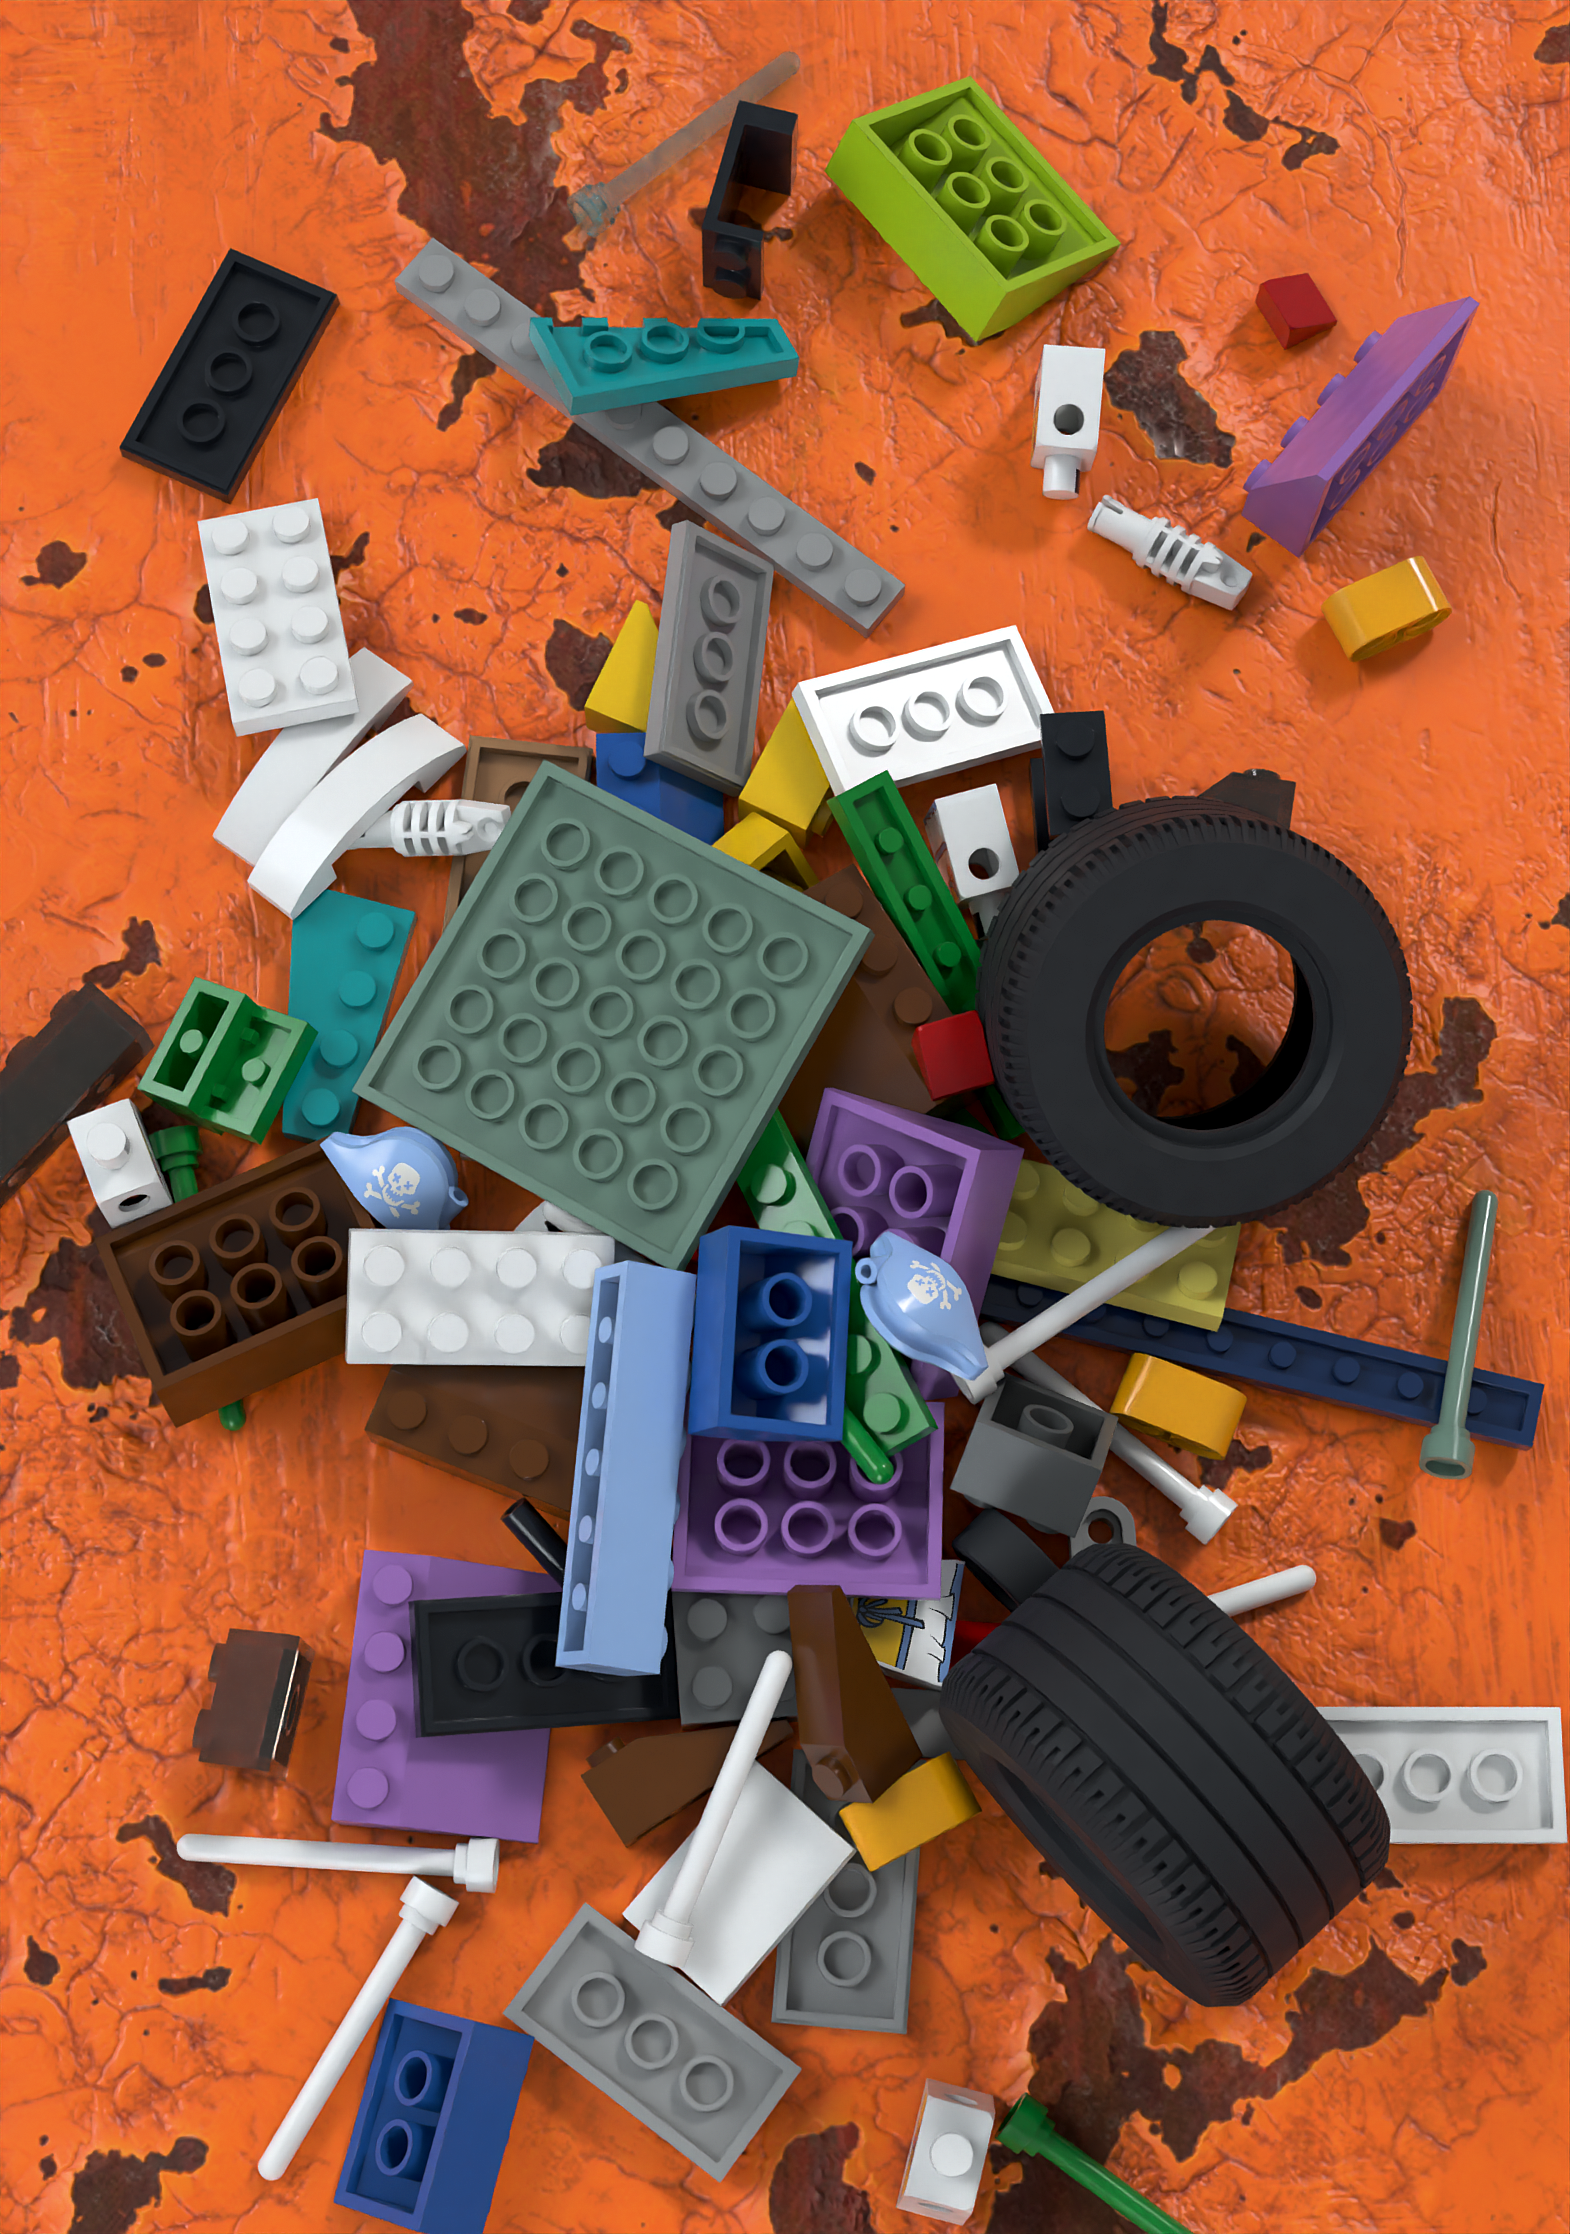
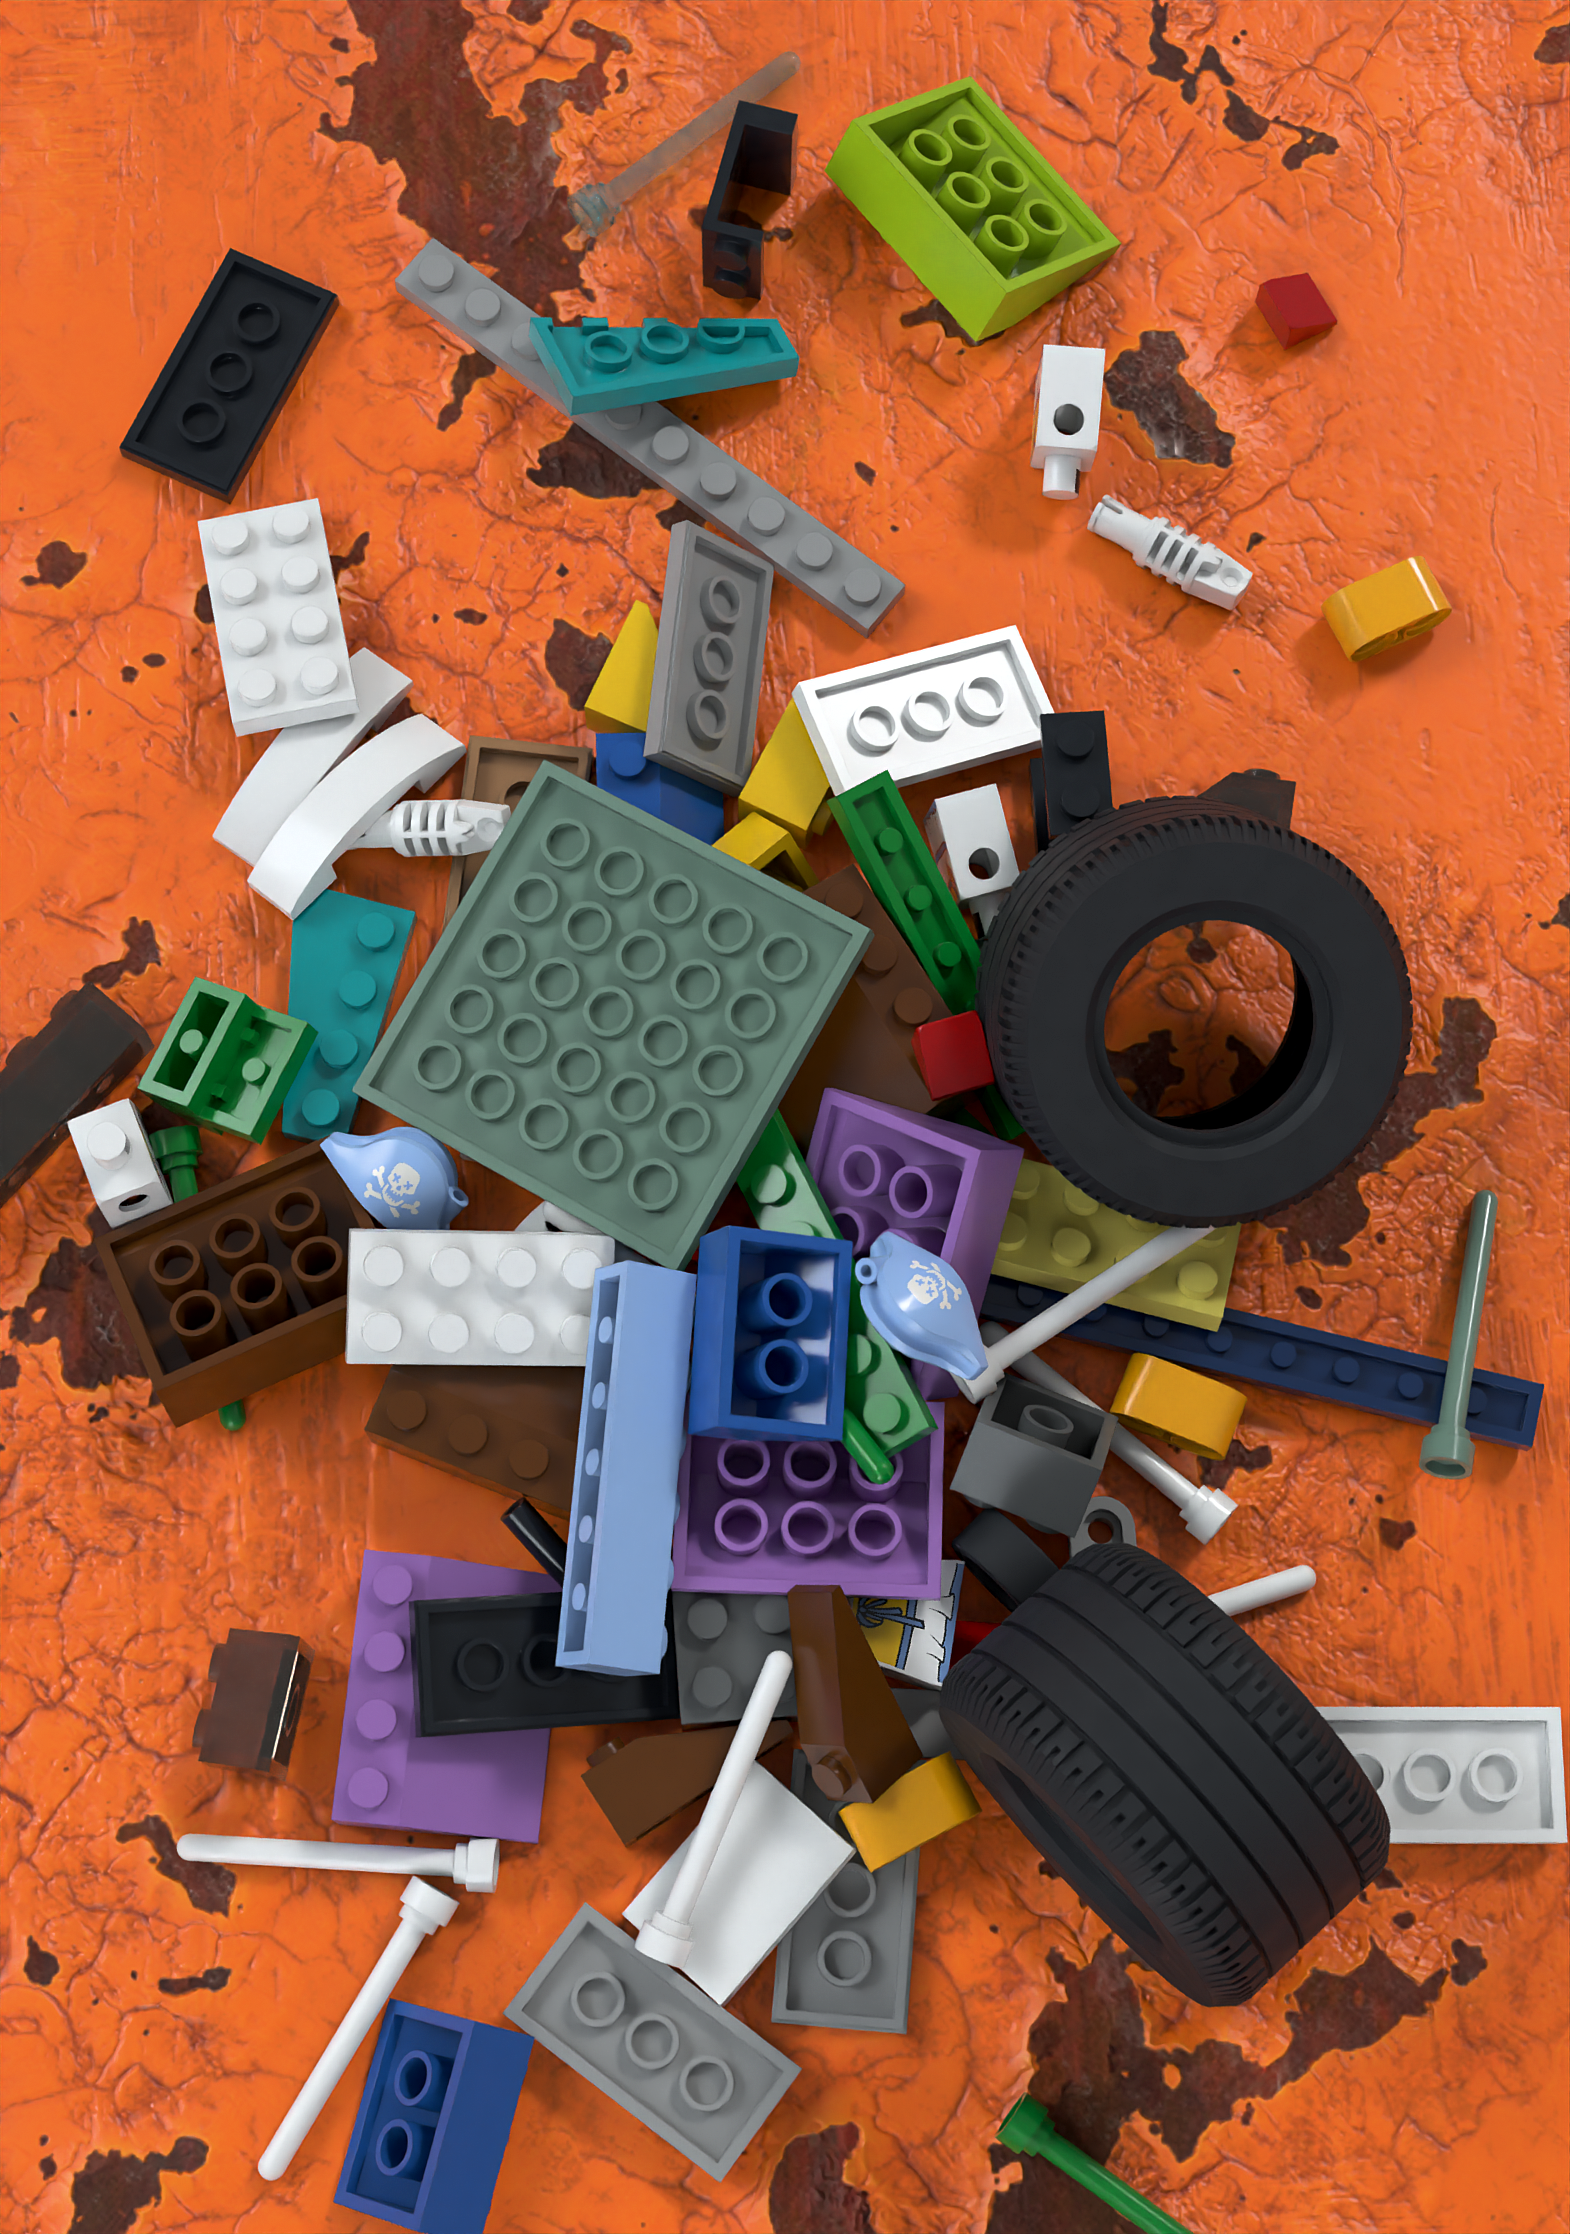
white torso [896,2078,995,2226] -> none
medium lavender slope [1241,296,1480,558] -> none

